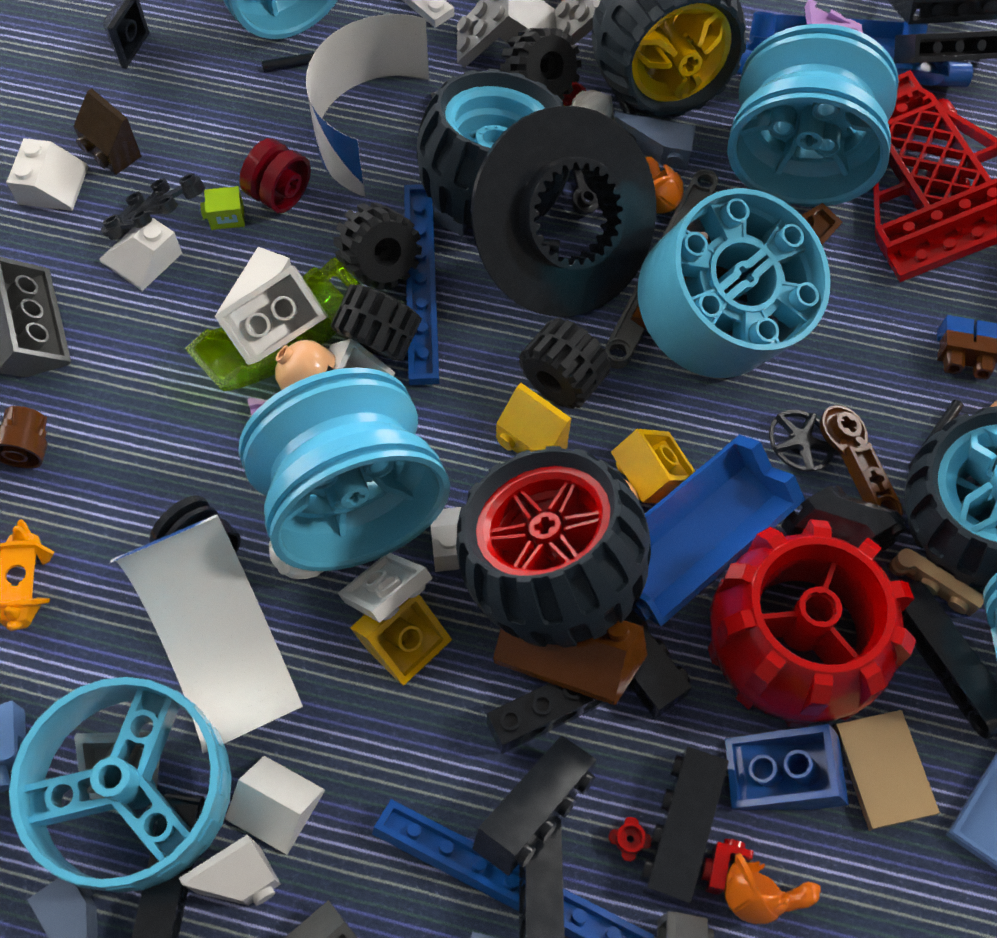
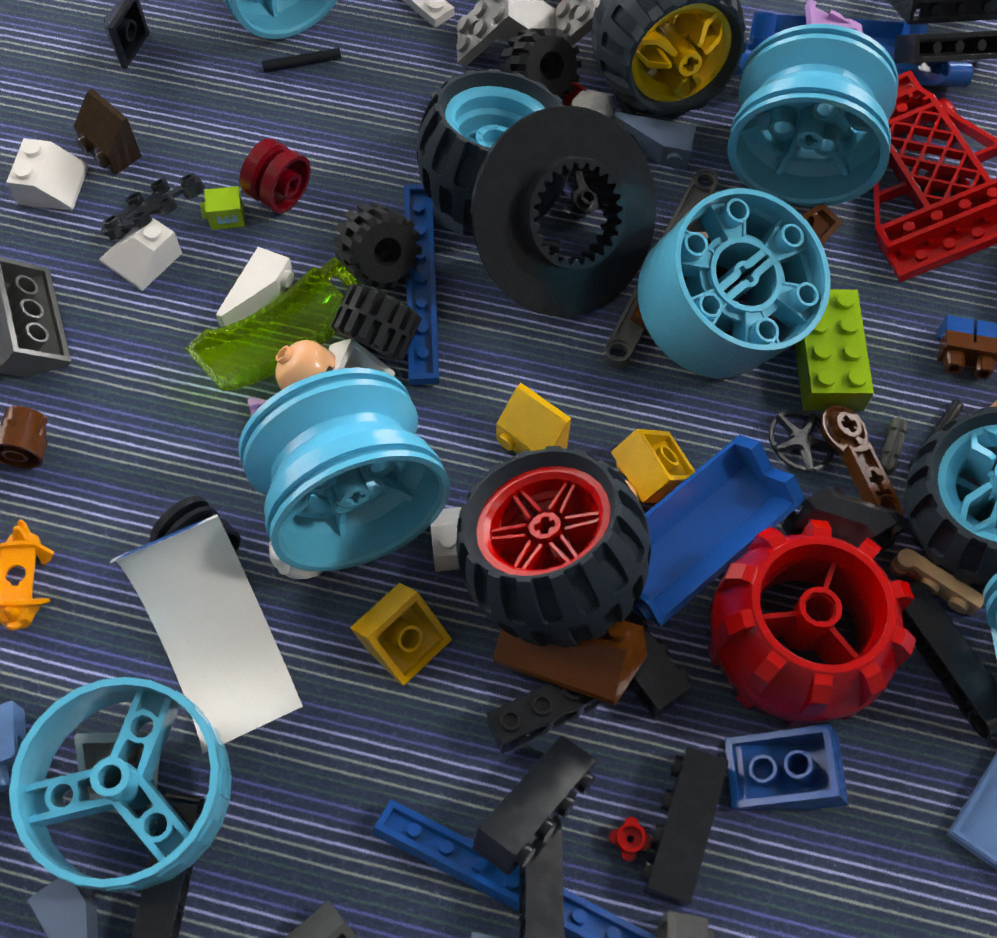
white slope [179,834,281,906] -> none
white slope [215,265,328,368] -> none
white slope [225,756,325,855] -> none
white sticker [306,14,429,197] -> none
white plate [338,553,433,623] -> none
black wheel [519,318,611,409] -> none
orange piece [645,157,684,214] -> none
red bracket [701,839,754,895] -> none
orange piece [724,853,821,924] -> none
tan tile [833,710,940,831] -> none
none -> lime brick [795,289,874,411]
none -> dark grey axle [879,417,908,475]

